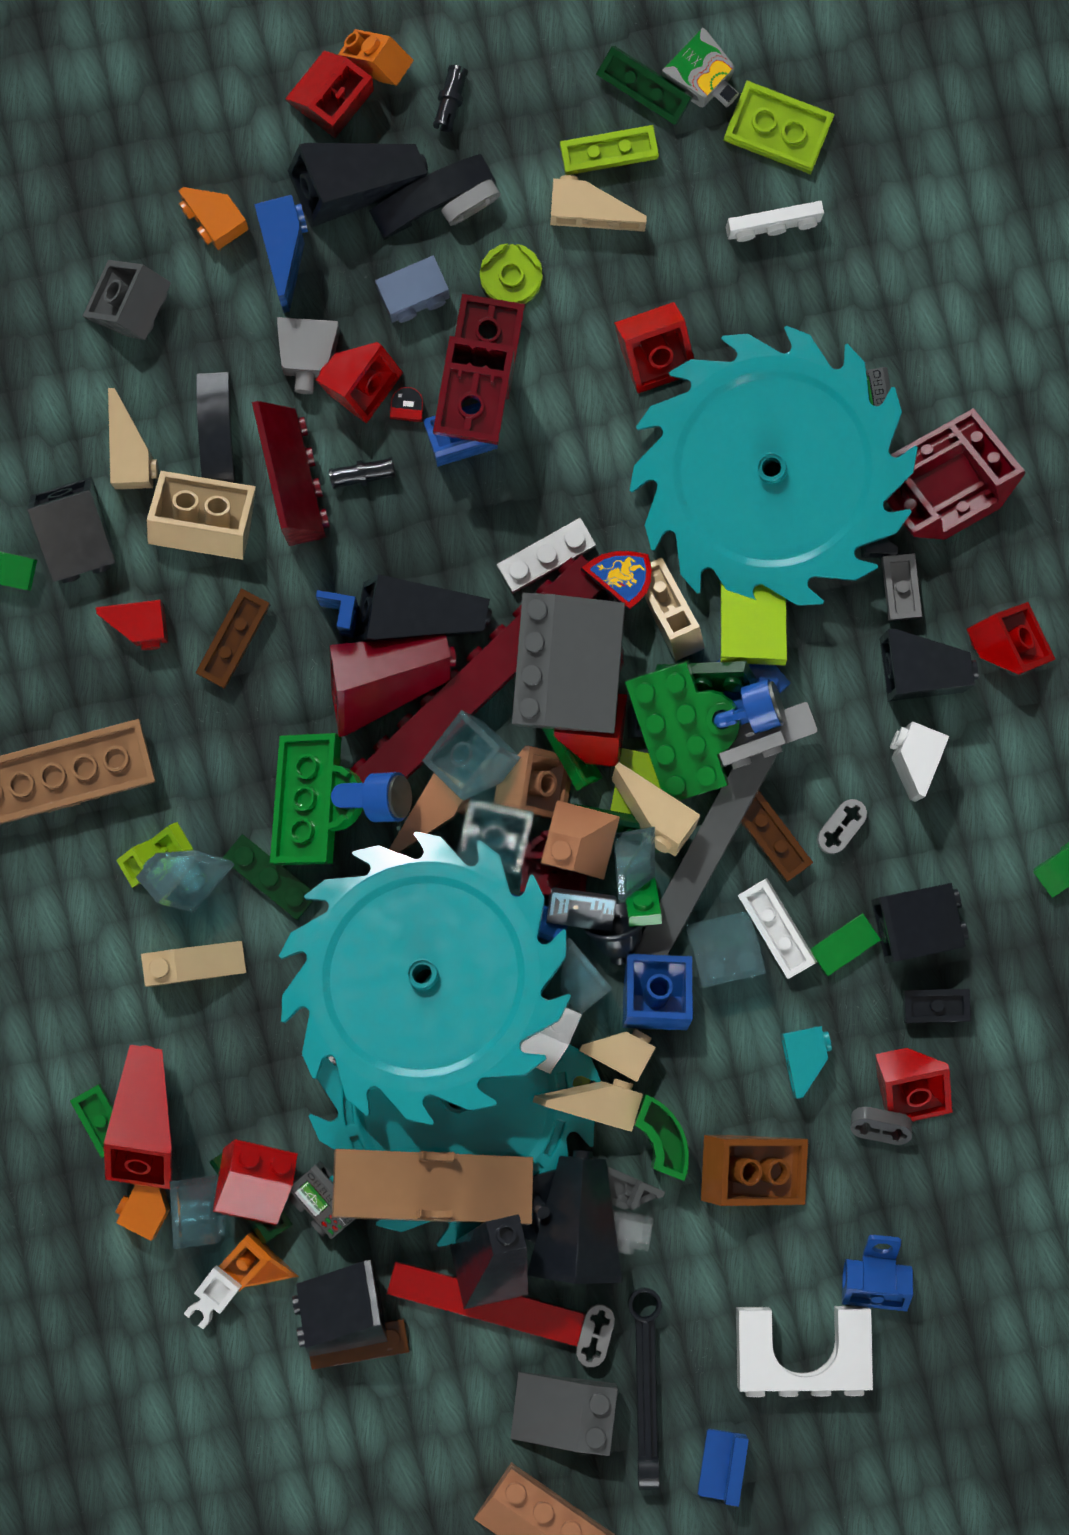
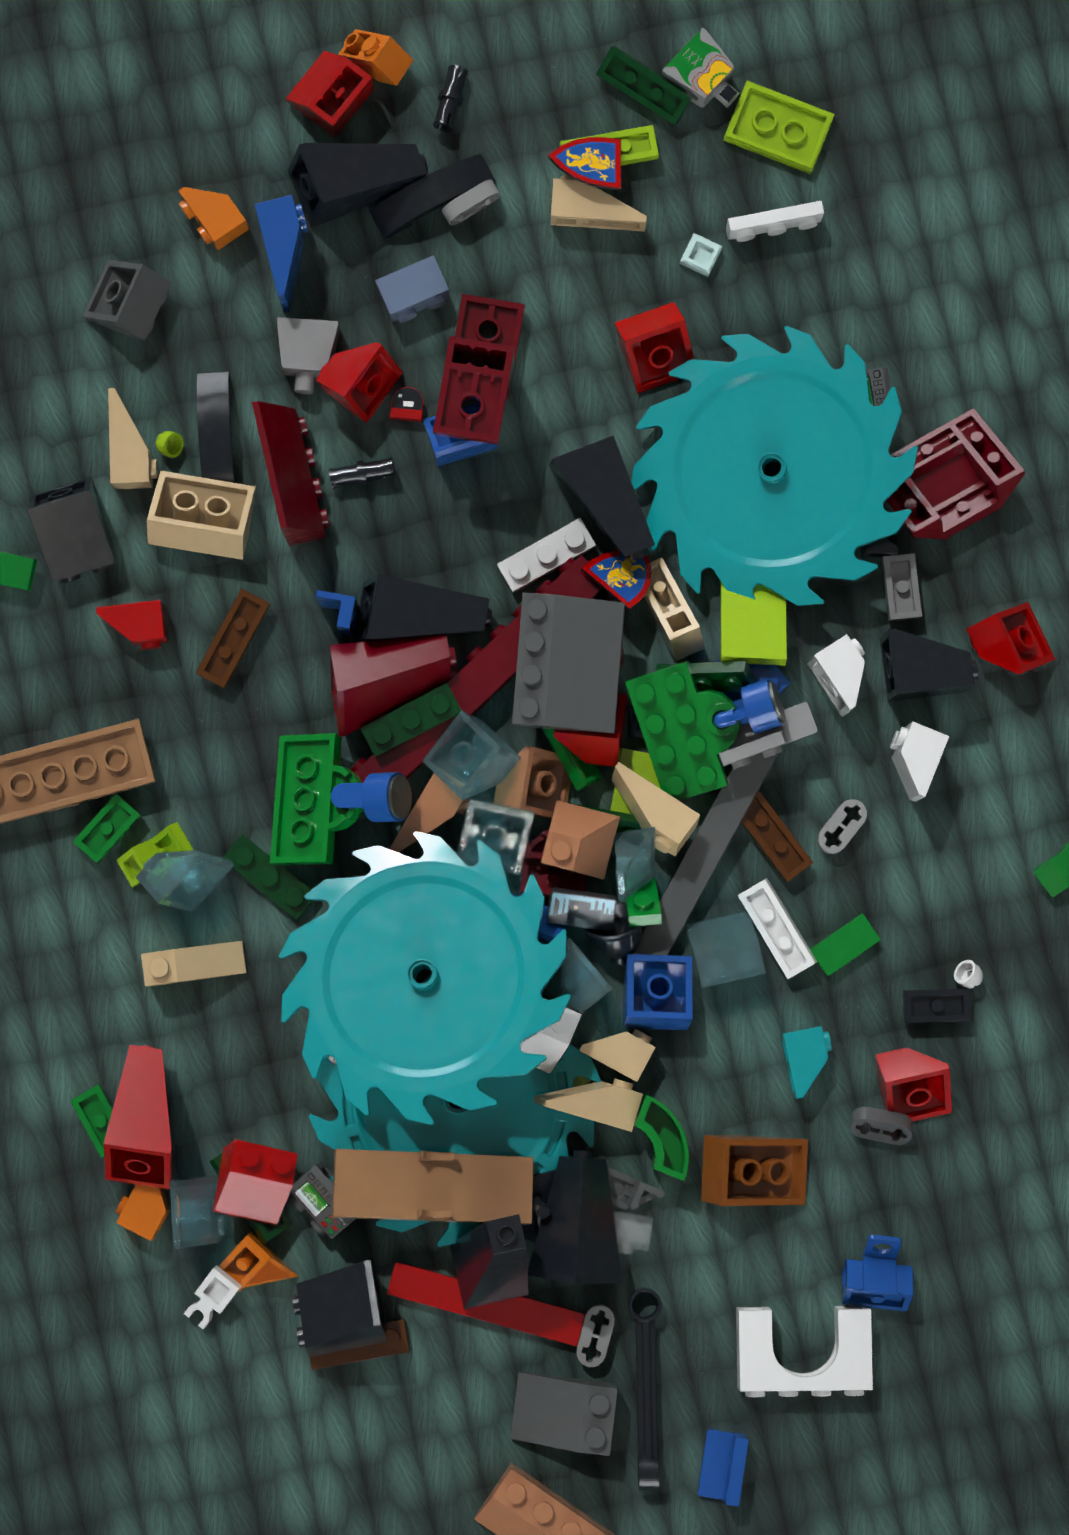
lime tile [480,244,543,304] -> none
black slope [871,883,969,963] -> none
none -> green plate [73,794,142,864]
none -> lime hinge [155,431,184,458]
none -> dark green plate [360,683,462,758]
none -> shield [547,137,621,190]
none -> black slope [549,435,655,561]
none -> light aqua tile [680,233,722,277]
none -> white slope [807,634,865,717]
none -> white hinge [954,960,983,989]

